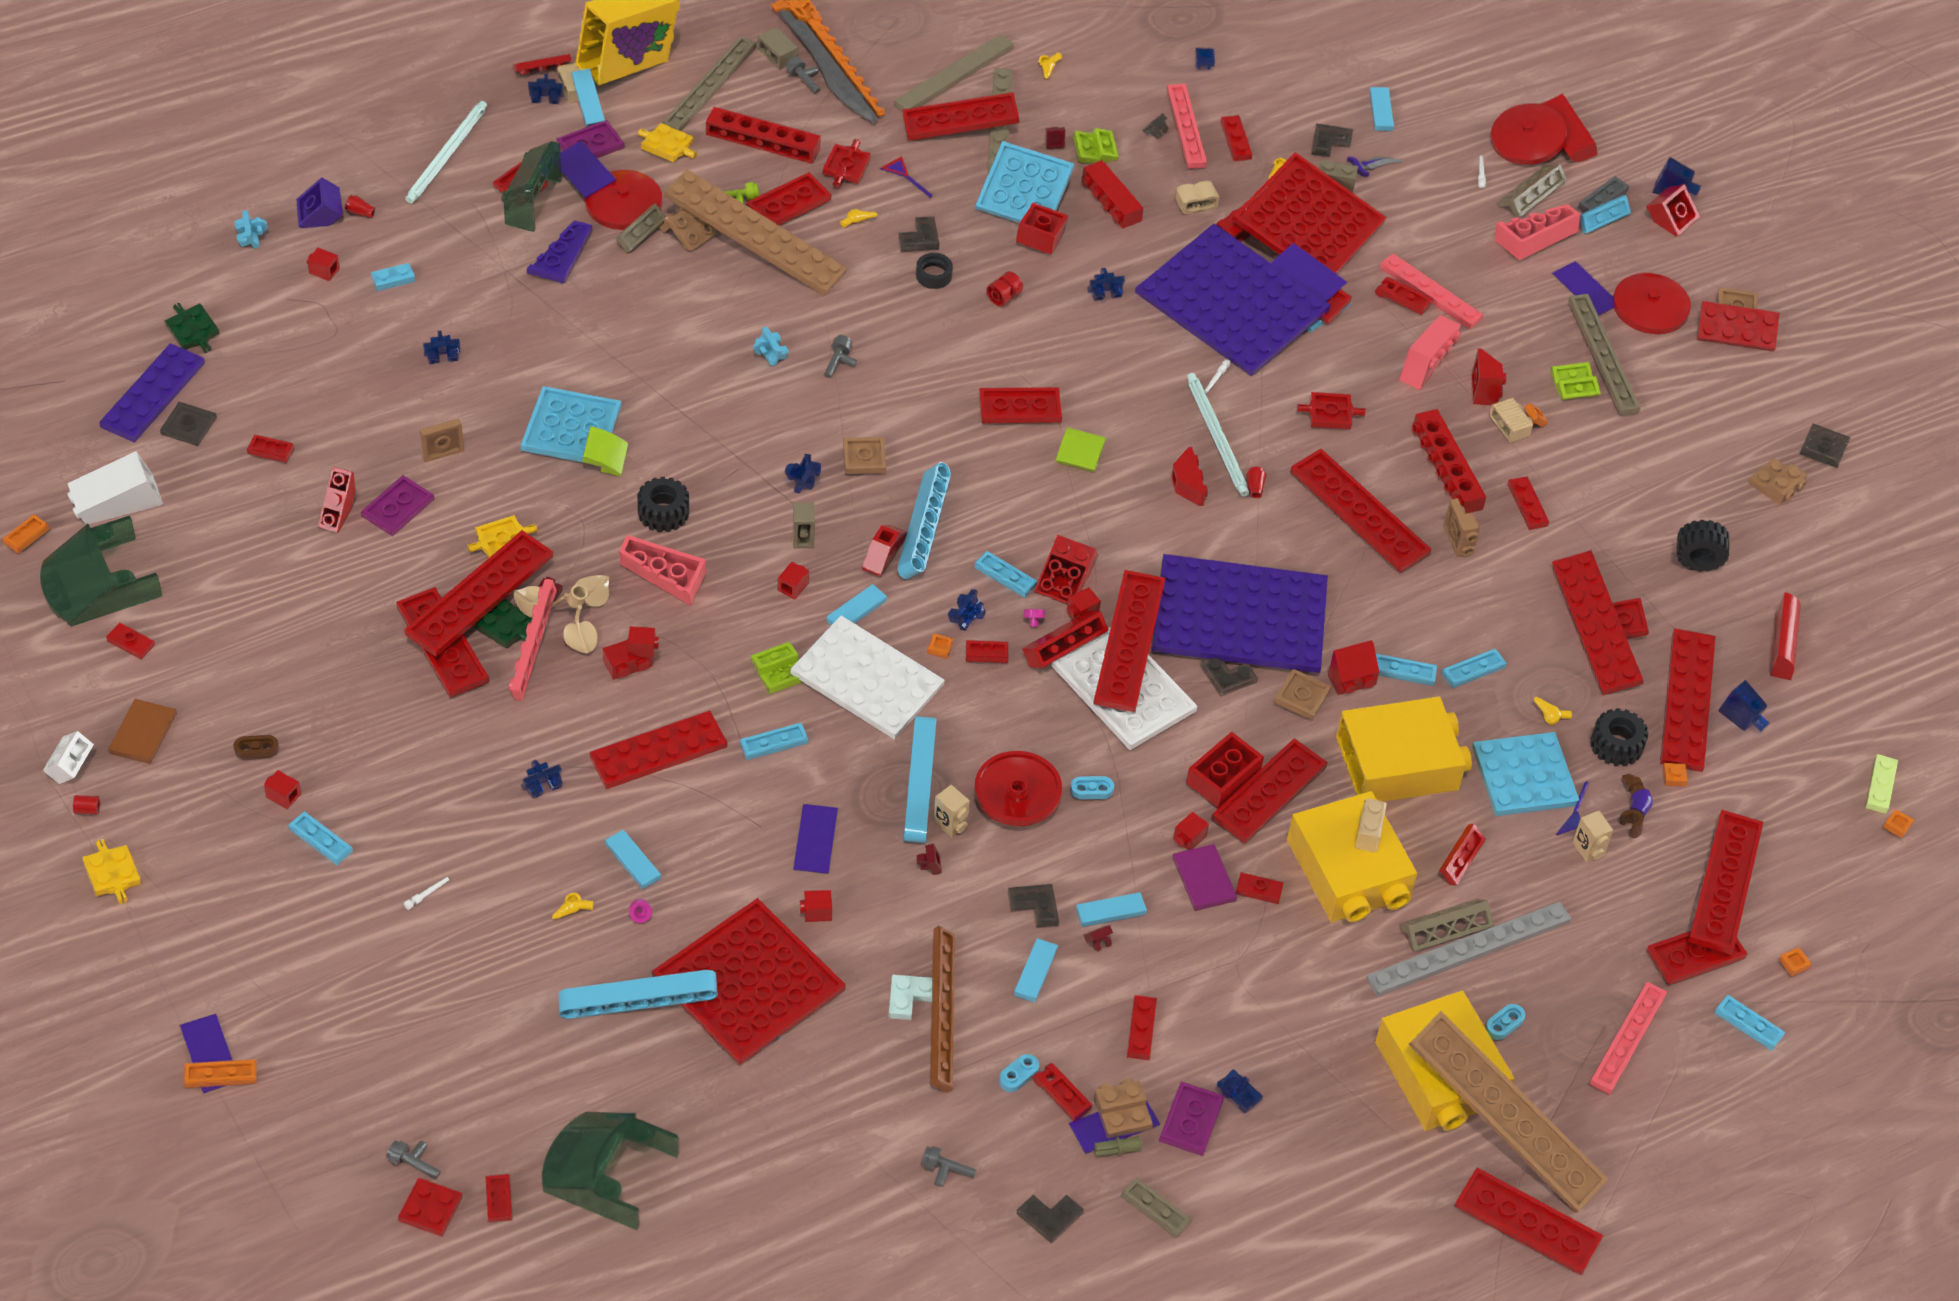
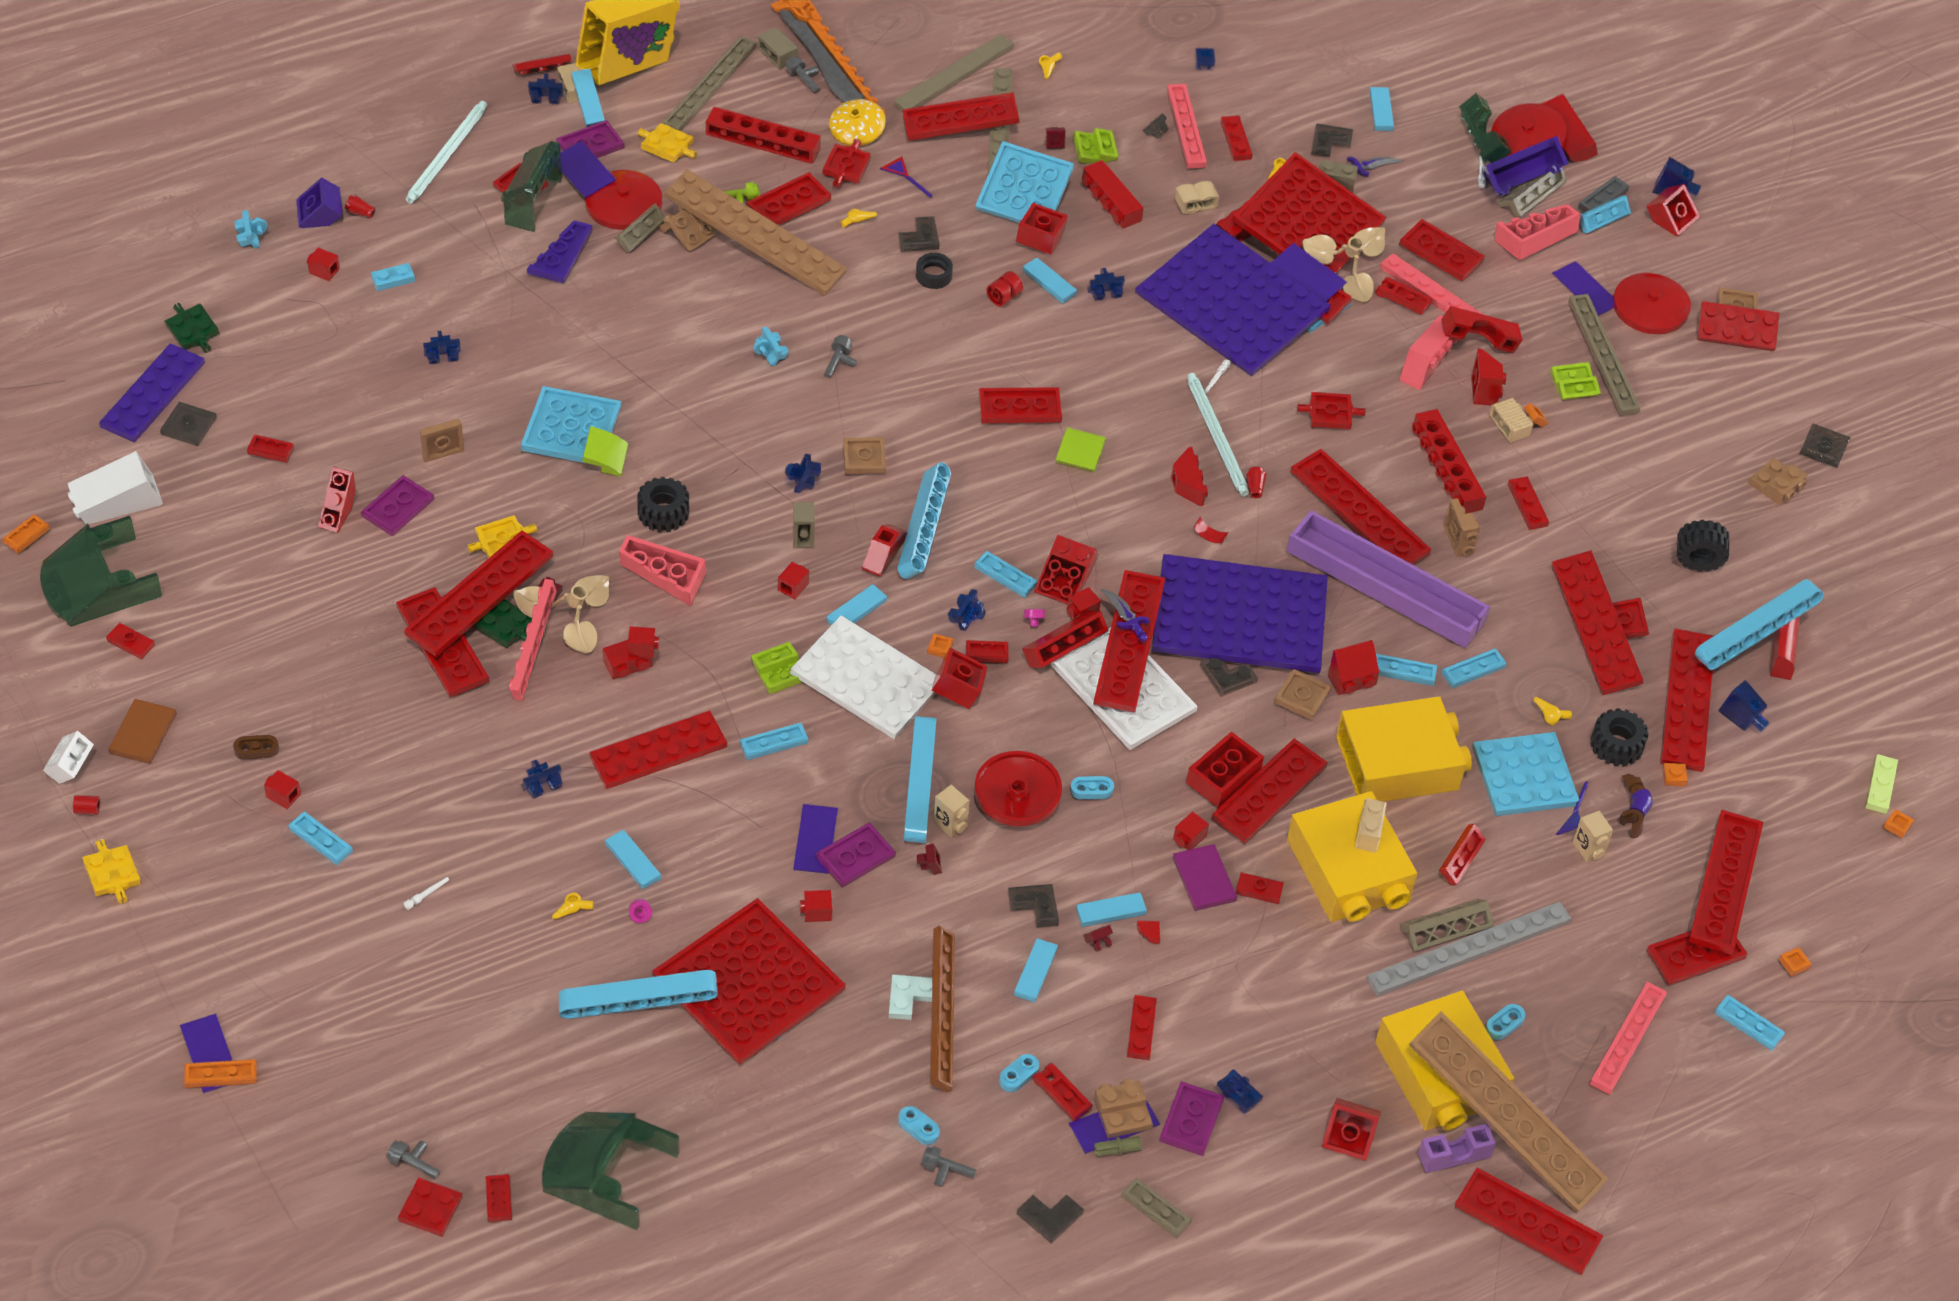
none -> magenta tile [816,822,896,888]
none -> yellow dish [829,99,886,146]
none -> medium azure plate [898,1106,940,1145]
none -> red slope [931,648,988,709]
none -> medium azure tile [1023,258,1077,304]
none -> piece [1101,589,1149,642]
none -> red tile [1137,921,1160,944]
none -> red sticker [1194,516,1228,543]
none -> medium lavender piece [1287,510,1490,648]
none -> tan plant [1303,227,1385,303]
none -> red slope [1322,1097,1381,1161]
none -> red plate [1399,219,1485,281]
none -> medium lavender arch [1418,1124,1496,1173]
none -> red arch [1441,306,1523,353]
none -> clear green arch [1459,93,1512,163]
none -> dark purple windscreen [1482,136,1568,196]
none -> medium azure beam [1695,579,1824,670]

